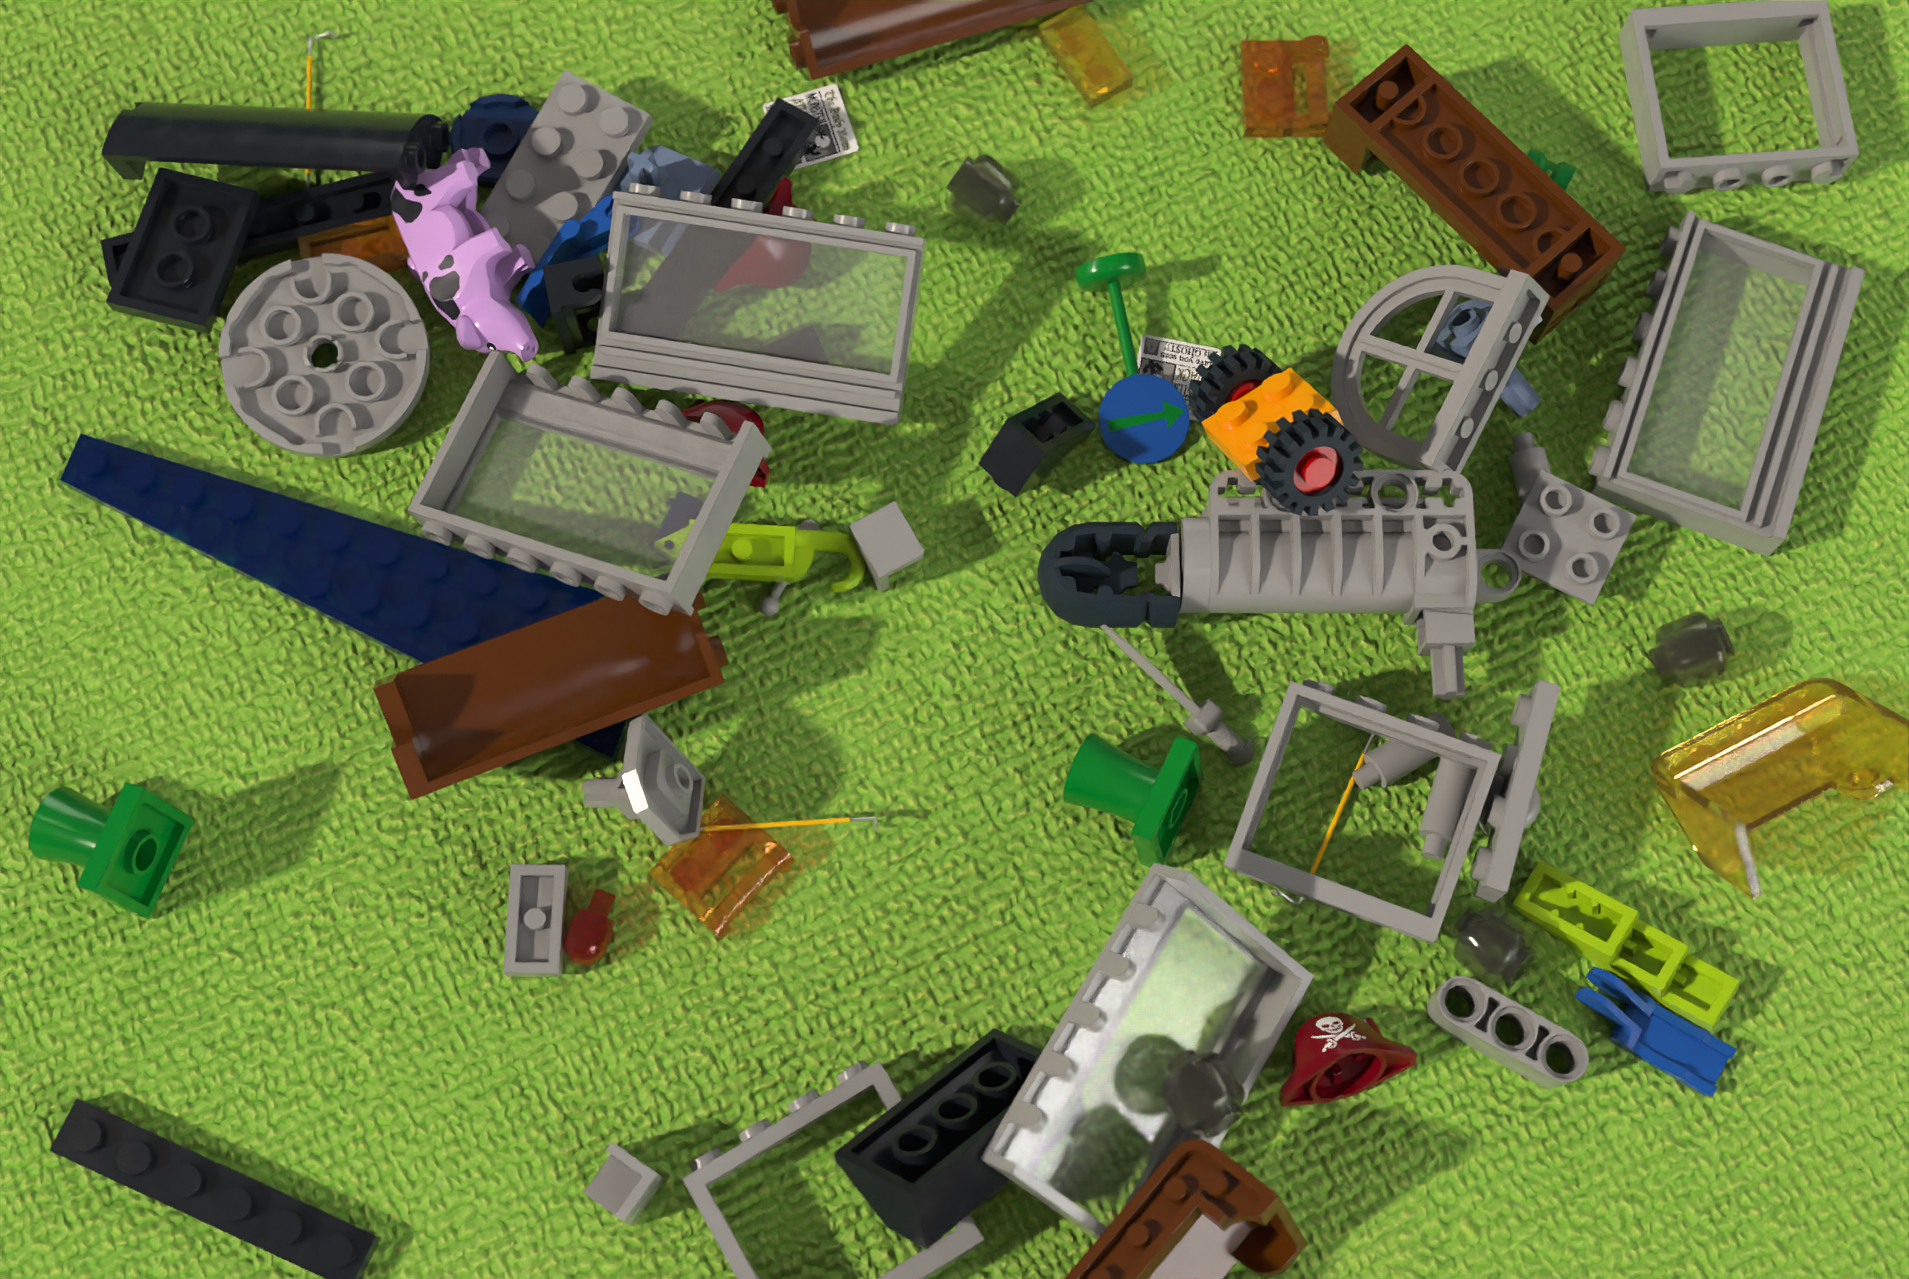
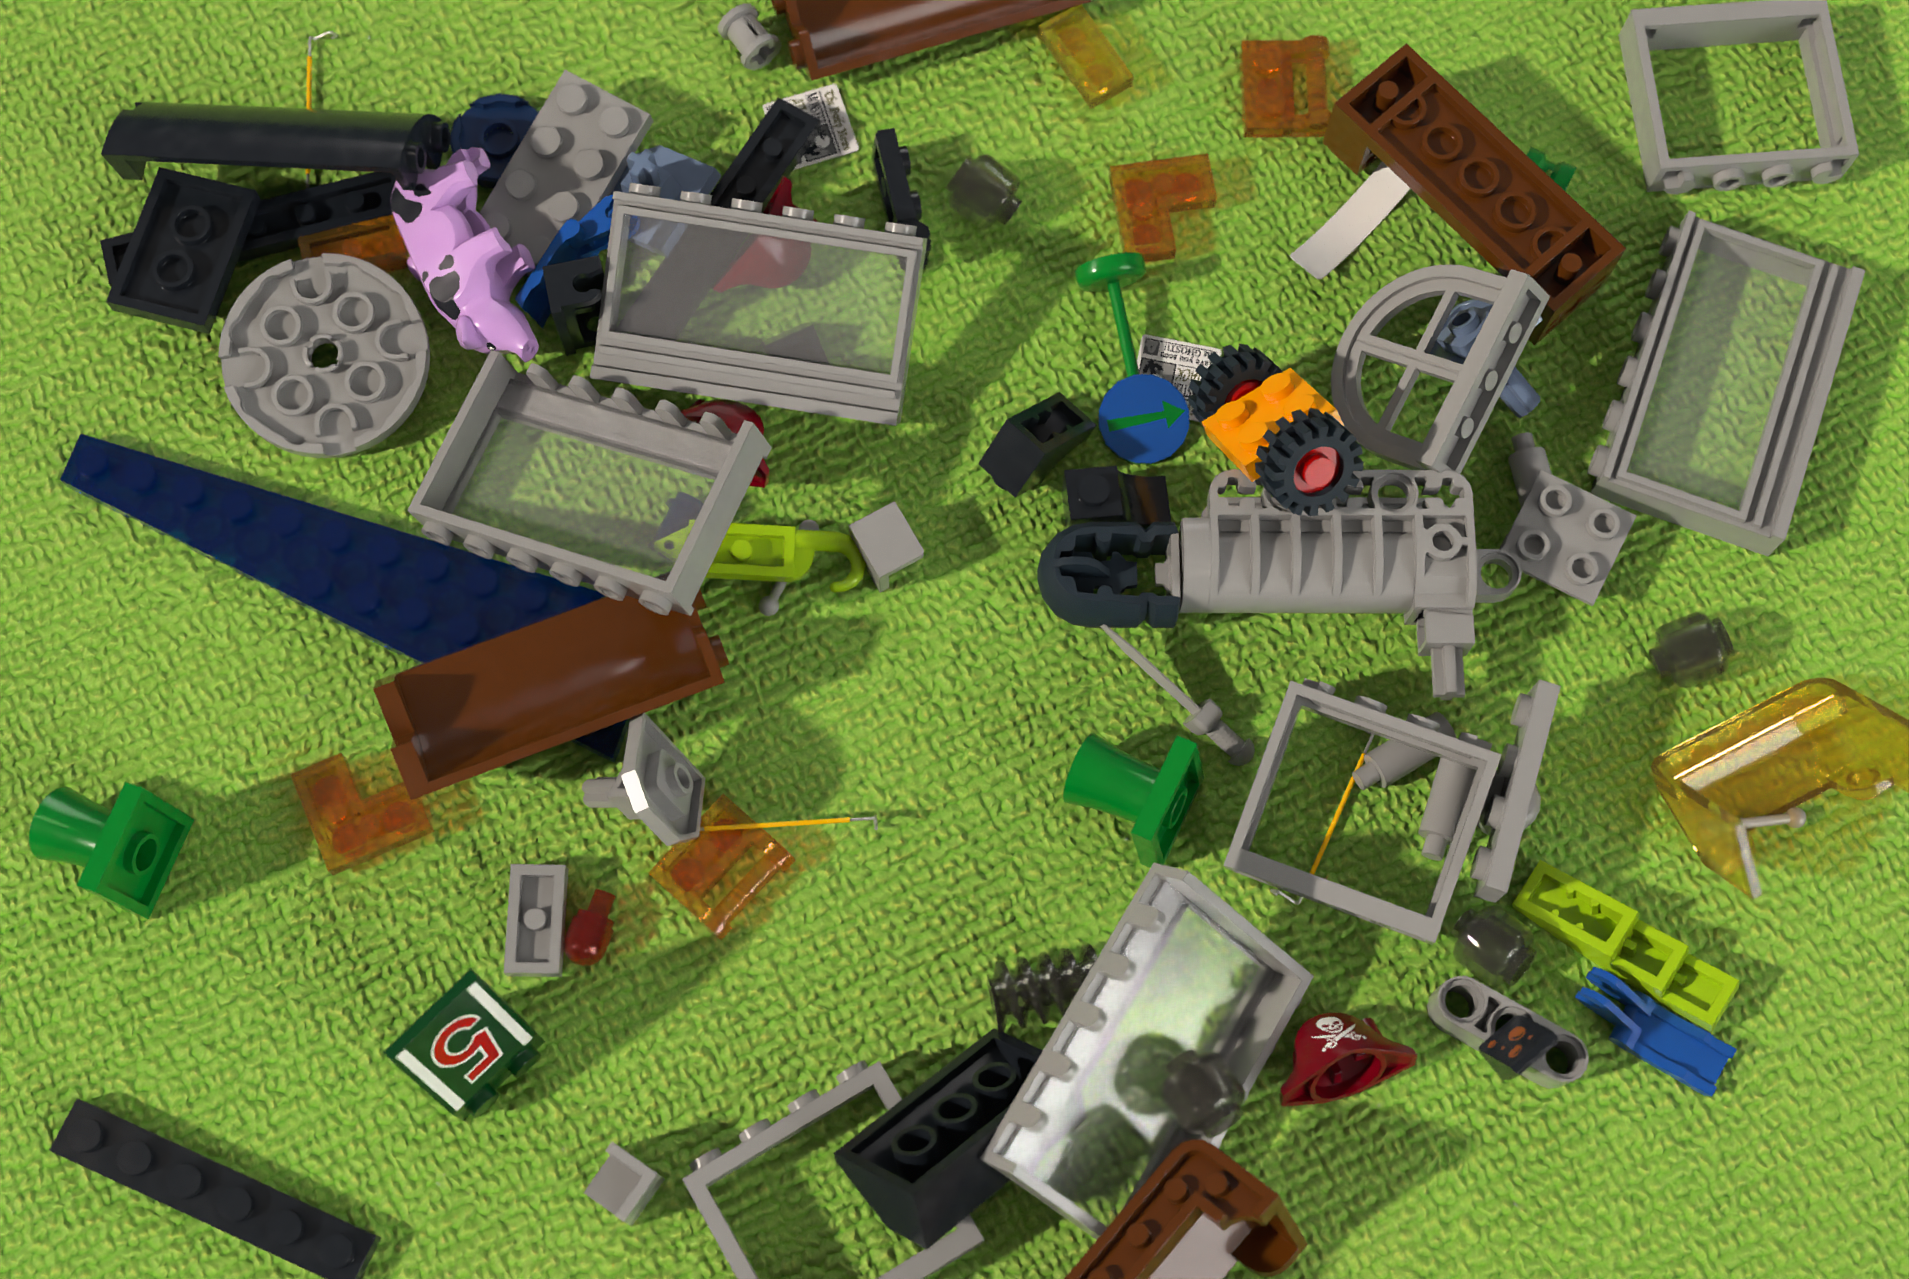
none -> clear orange plate [290,753,435,876]
none -> dark green slope [383,969,545,1121]
none -> light grey bush [718,3,781,70]
none -> black hinge [871,128,932,273]
none -> clear smoke piece [987,943,1098,1033]
none -> black arch [1062,465,1171,530]
none -> clear orange plate [1108,153,1217,262]
none -> white sticker [1290,162,1411,280]
none -> black slope [1478,1015,1559,1081]
none -> light grey hinge [1704,807,1806,837]

